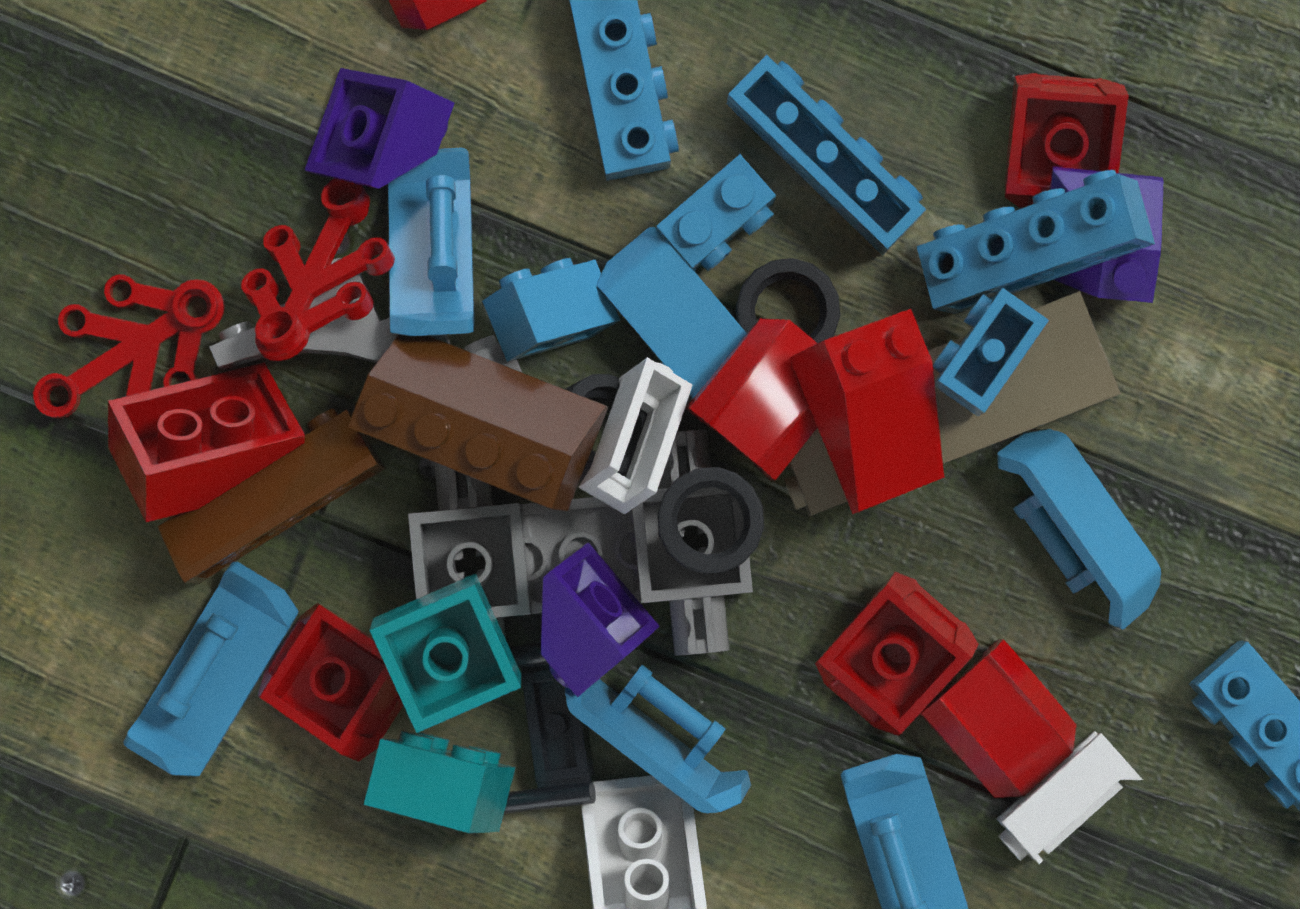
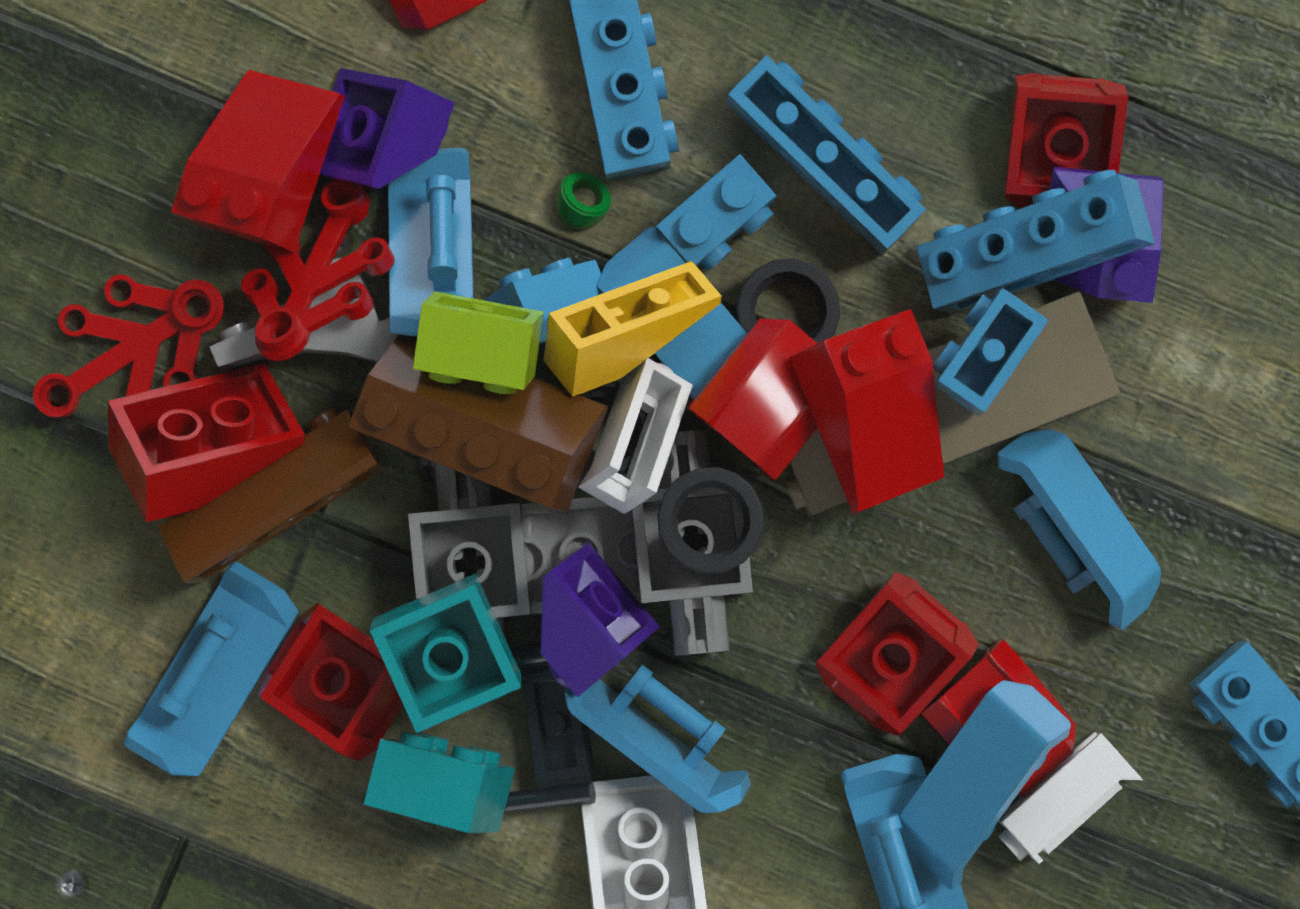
none -> red slope [171,70,345,253]
none -> lime brick [413,291,544,394]
none -> yellow slope [543,261,722,397]
none -> green piece [554,172,612,230]
none -> dark azure piece [899,680,1071,890]

